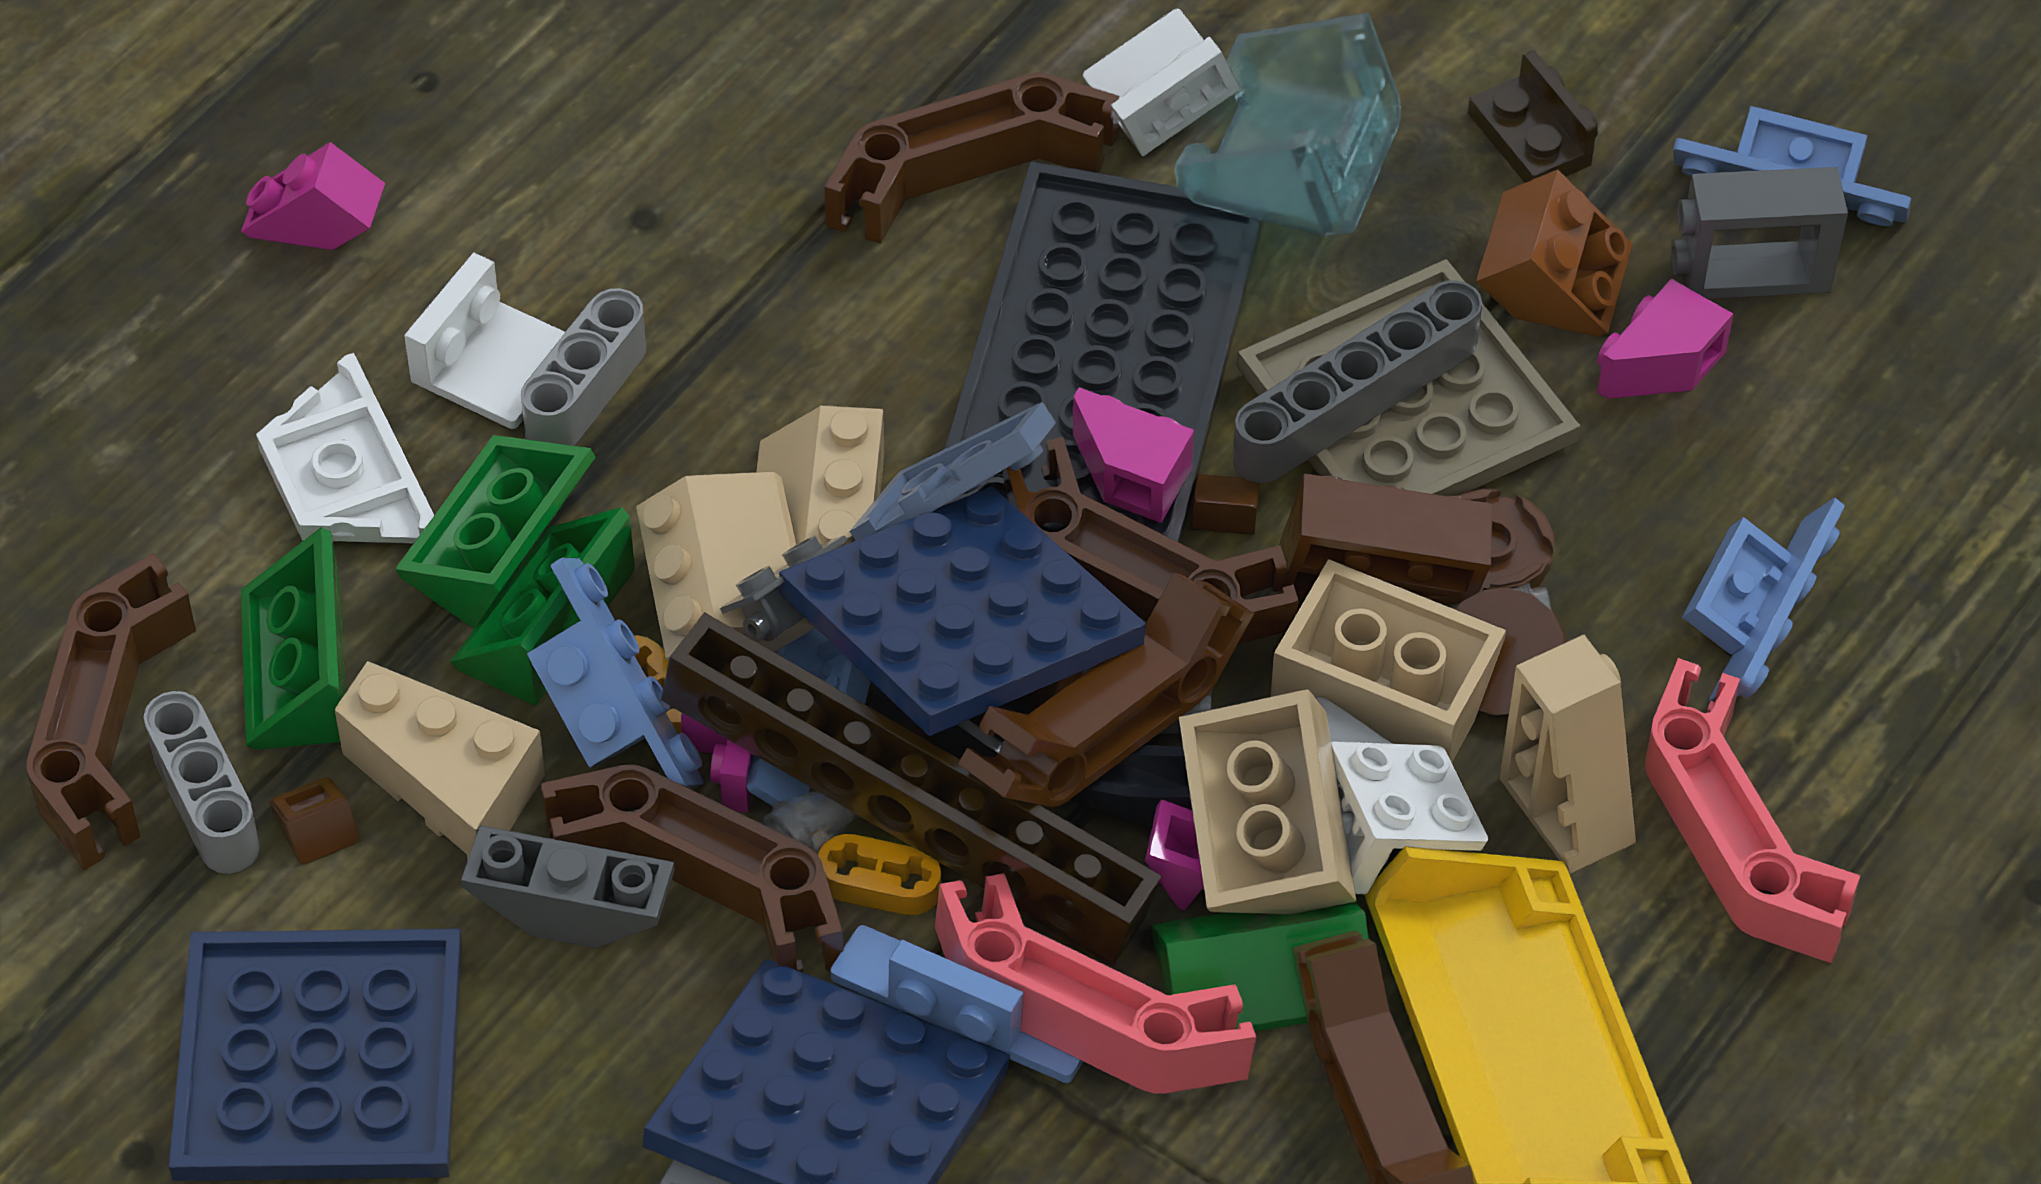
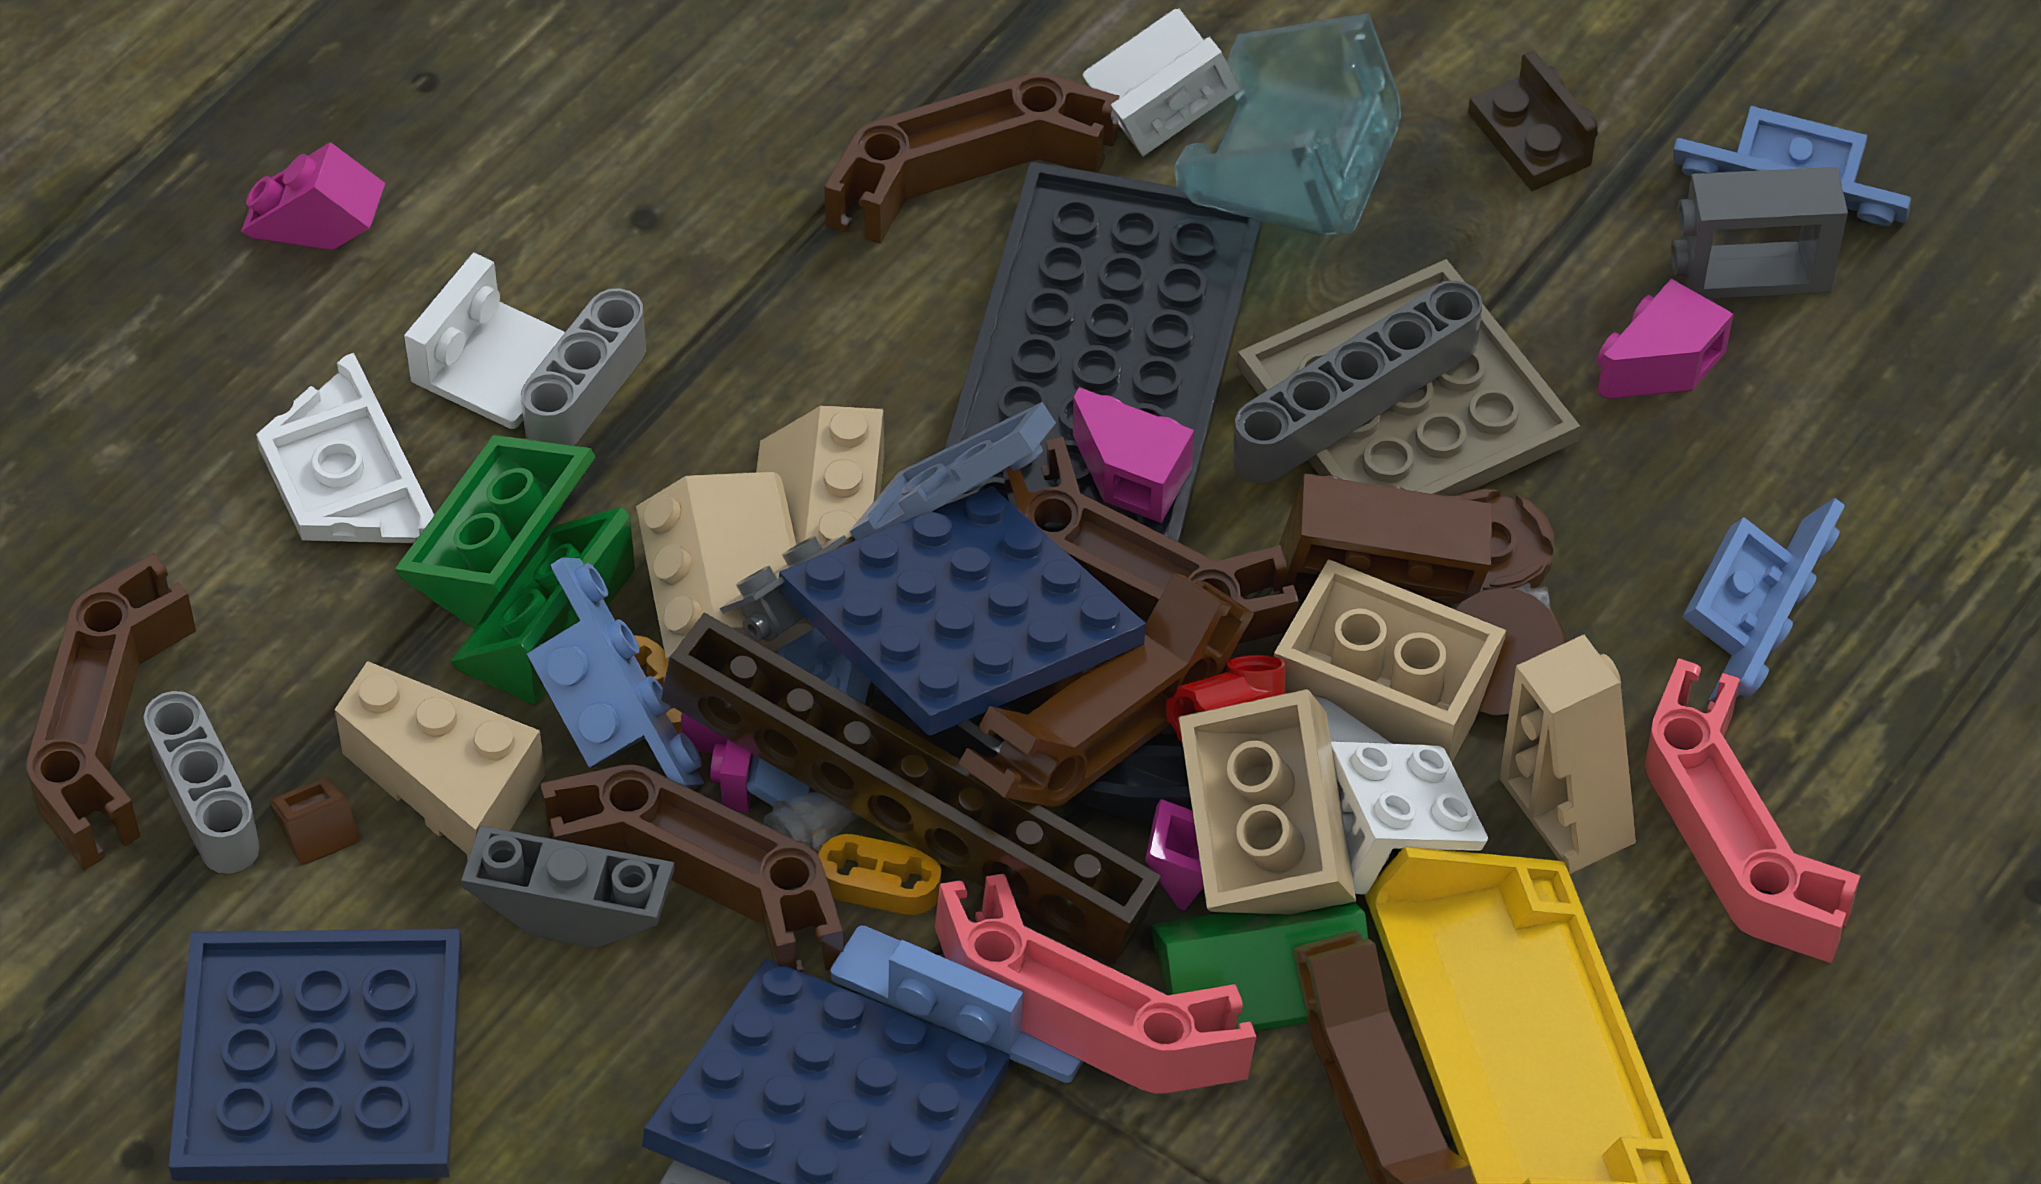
green slope [241,527,346,750] -> none
reddish brown slope [1192,474,1260,535] -> none
dark orange slope [1476,170,1633,337] -> none
none -> red piece [1166,655,1286,741]

